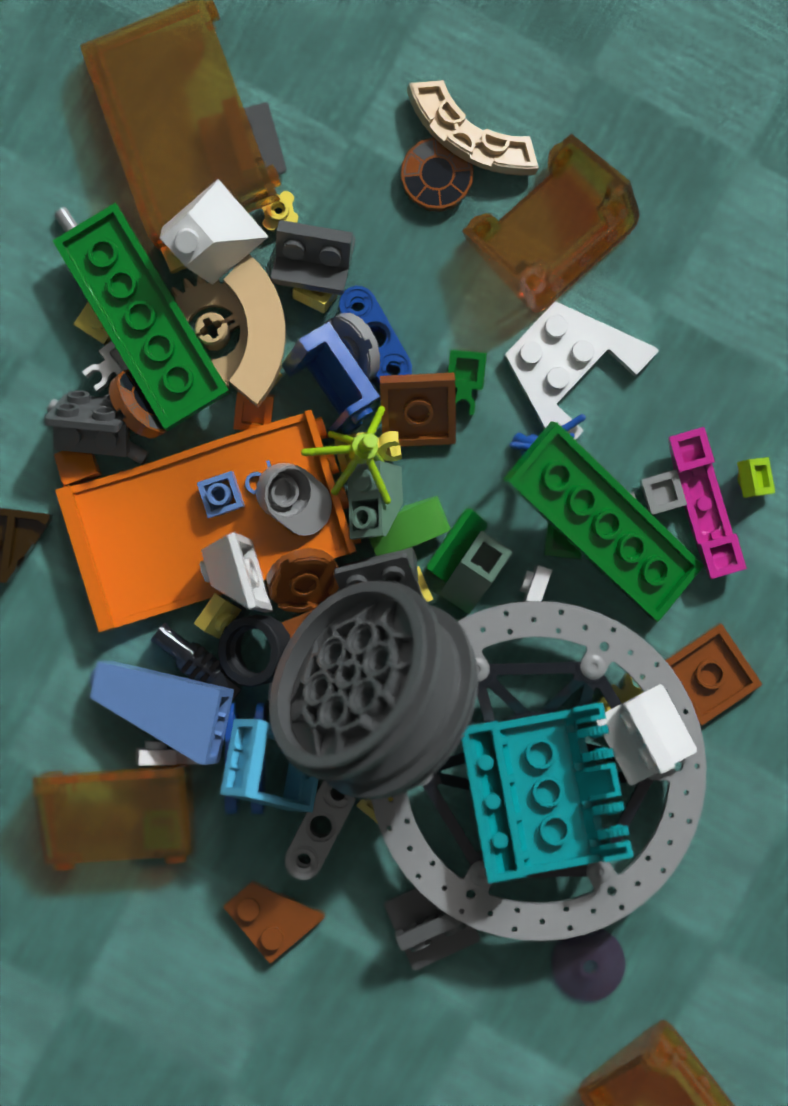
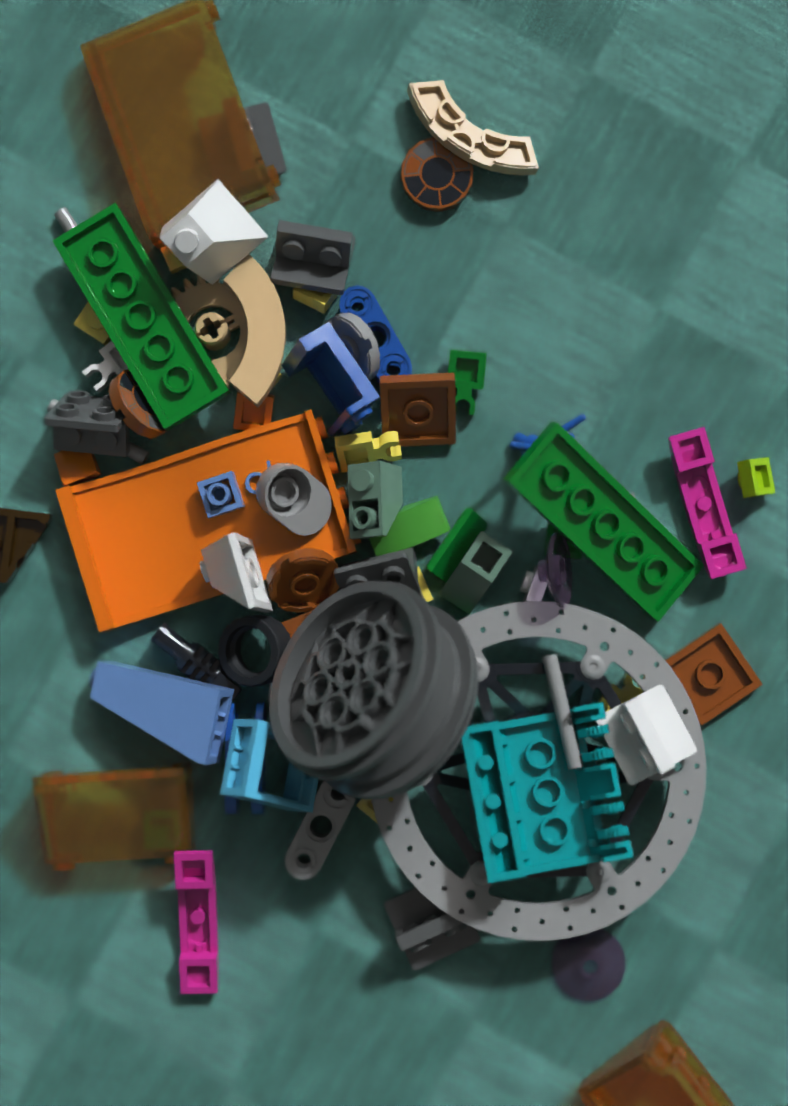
white plate [136,740,198,765] -> none
light yellow plate [194,593,241,639] -> none
dark orange wing [223,880,326,964] -> none
light yellow plate [259,191,299,231] -> none
lime plant [301,406,391,504] -> none
clear orange windscreen [462,133,640,313] -> none
white wing [504,301,659,440] -> none
light grey plate [639,469,687,515] -> none
none -> dark pink slope [174,850,219,994]
none -> clear purple dish [538,532,572,608]
none -> light grey bar [542,654,583,770]

